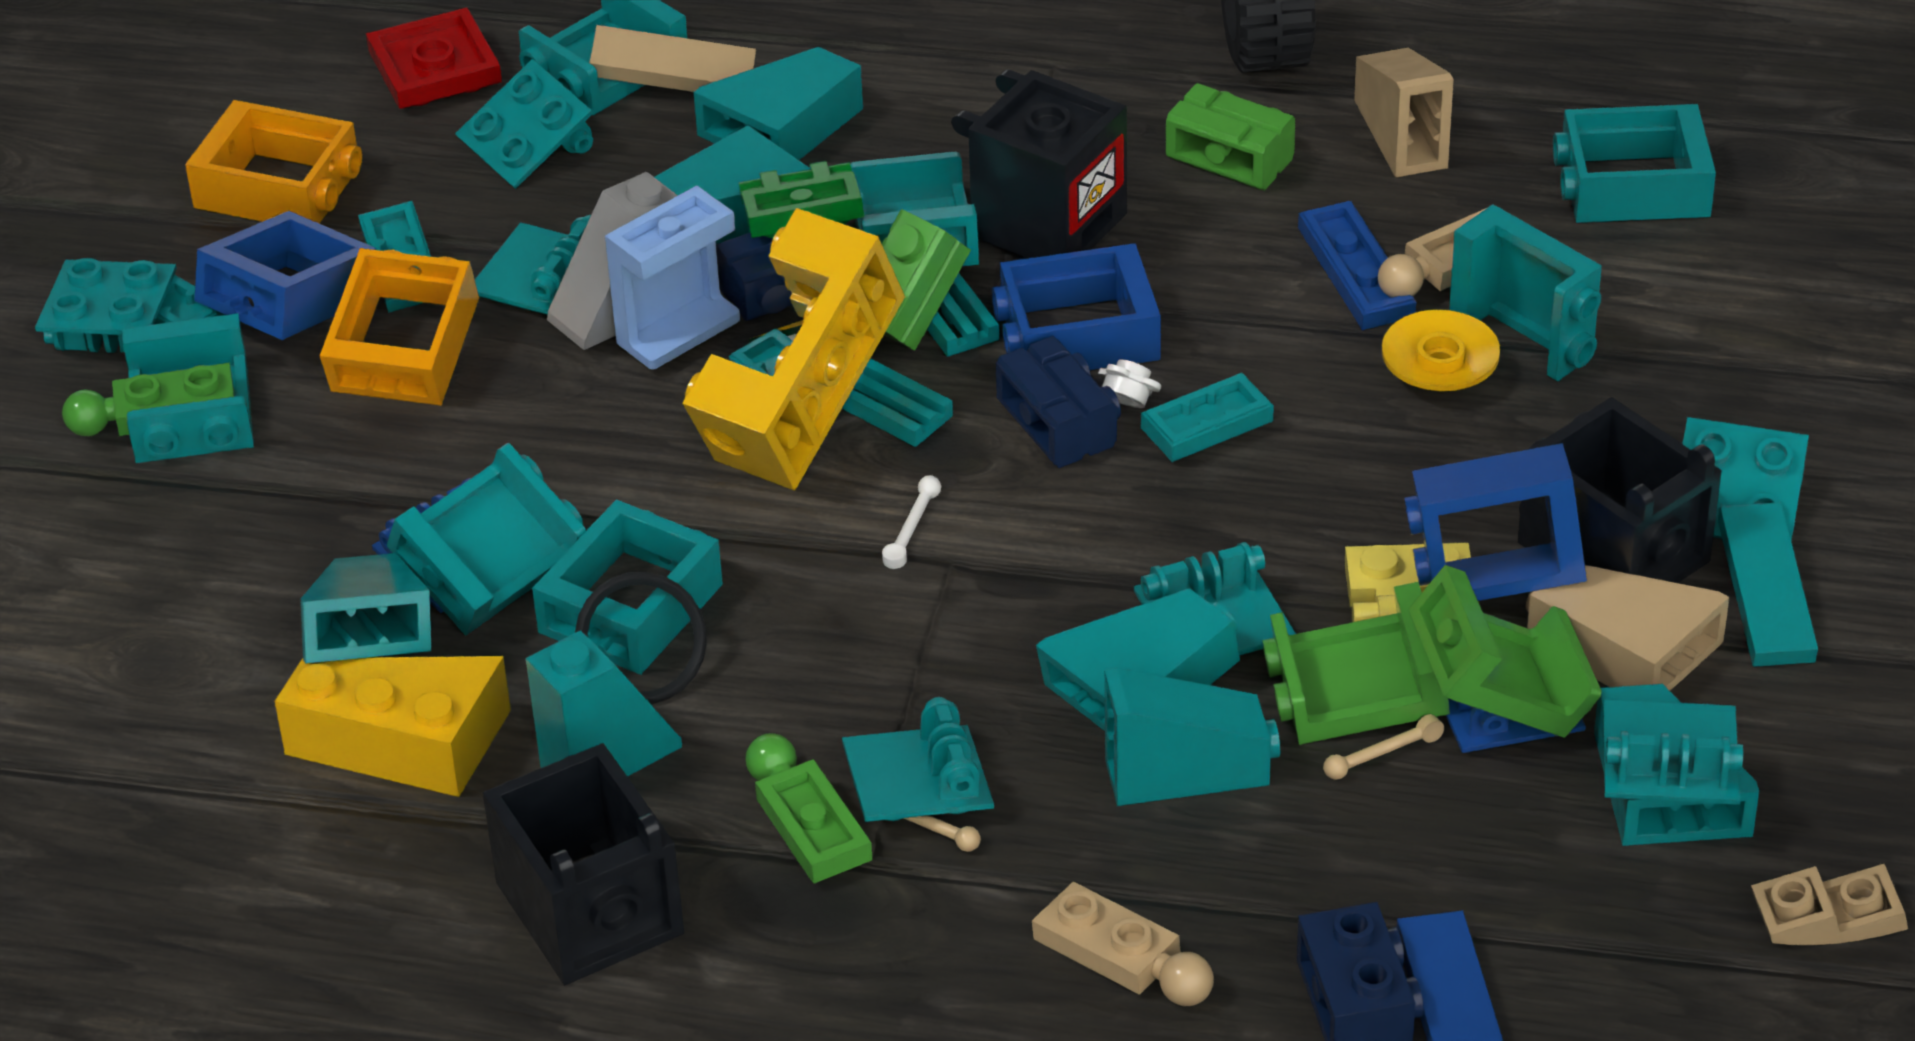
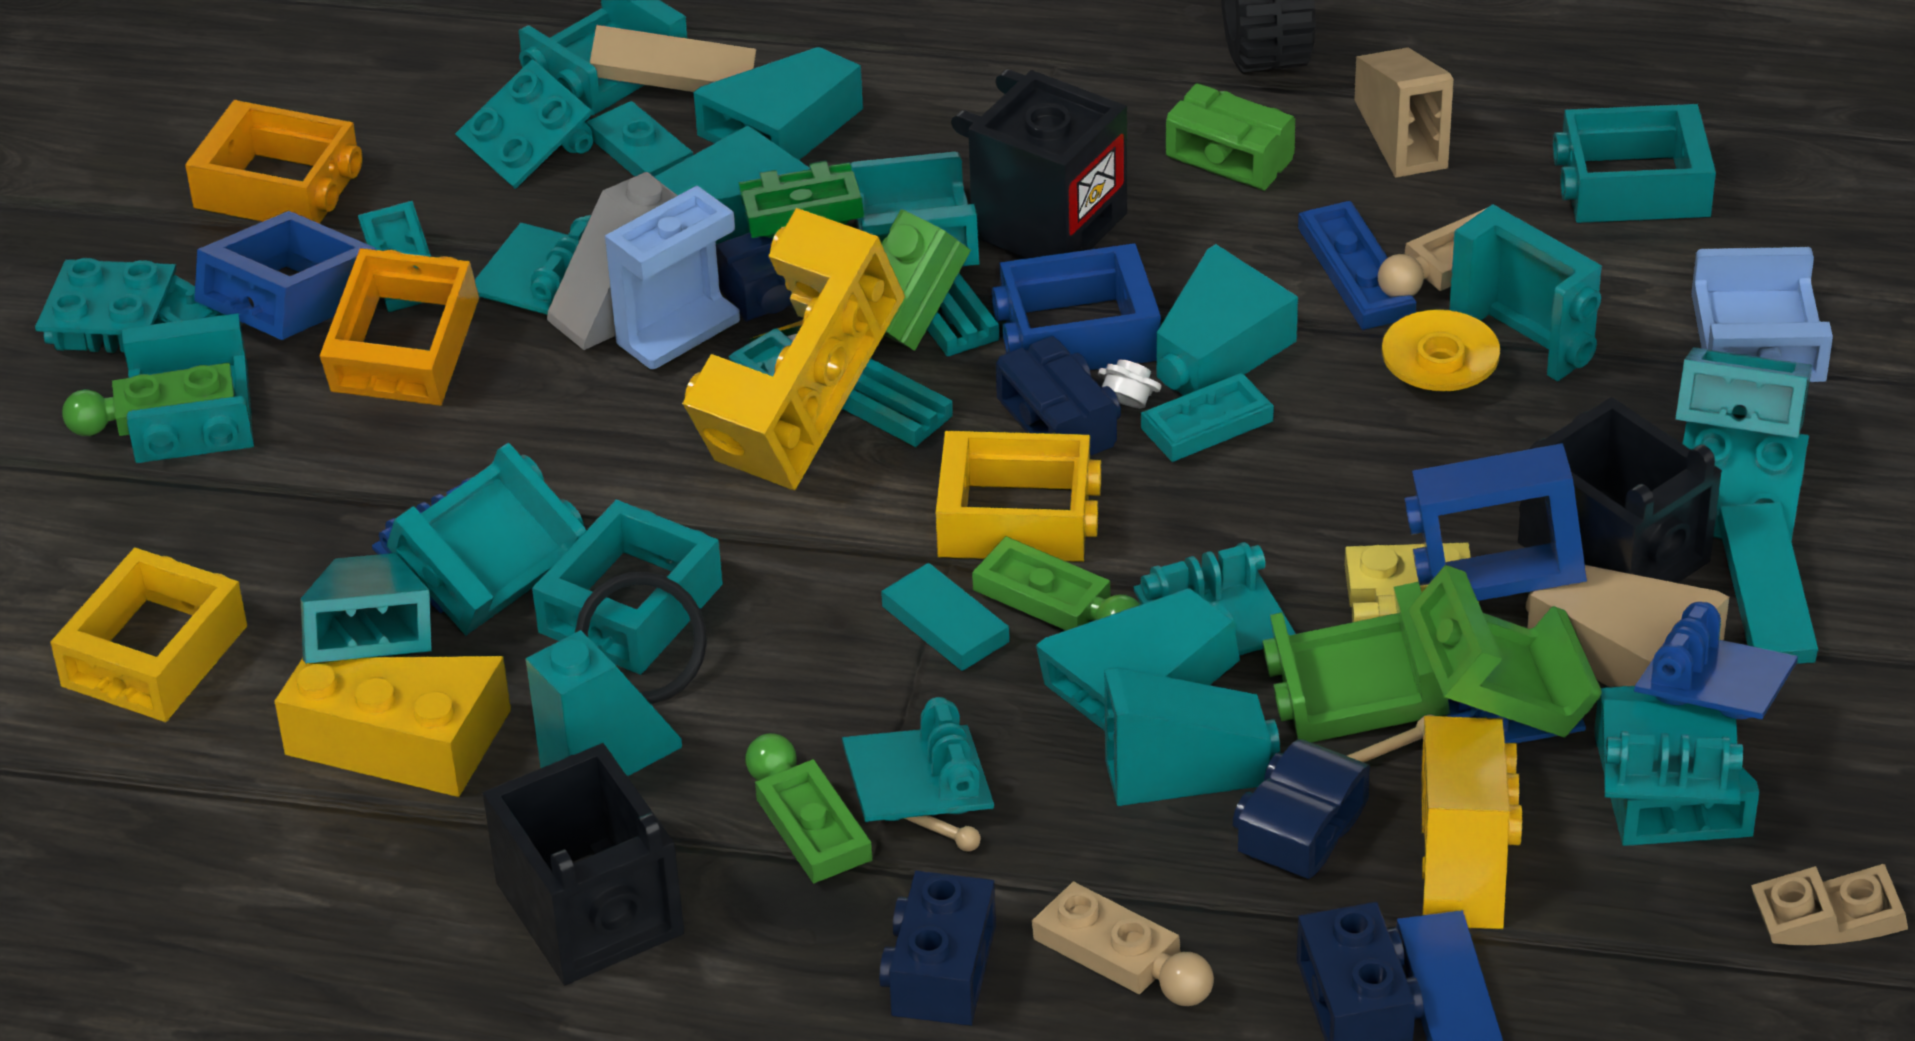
red plate [366,7,502,109] -> none
white hinge [882,475,942,569] -> none
none -> yellow window [50,547,247,722]
none -> teal plate [586,101,693,177]
none -> dark blue brick [879,870,996,1026]
none -> teal tile [881,563,1010,671]
none -> yellow window [936,431,1101,562]
none -> bright green plate [972,536,1141,630]
none -> teal slope [1156,244,1298,395]
none -> dark blue brick [1233,739,1370,879]
none -> yellow wedge [1421,716,1522,929]
none -> blue hinge [1634,602,1798,720]
none -> teal window [1675,347,1812,438]
none -> light blue panel [1691,247,1833,382]

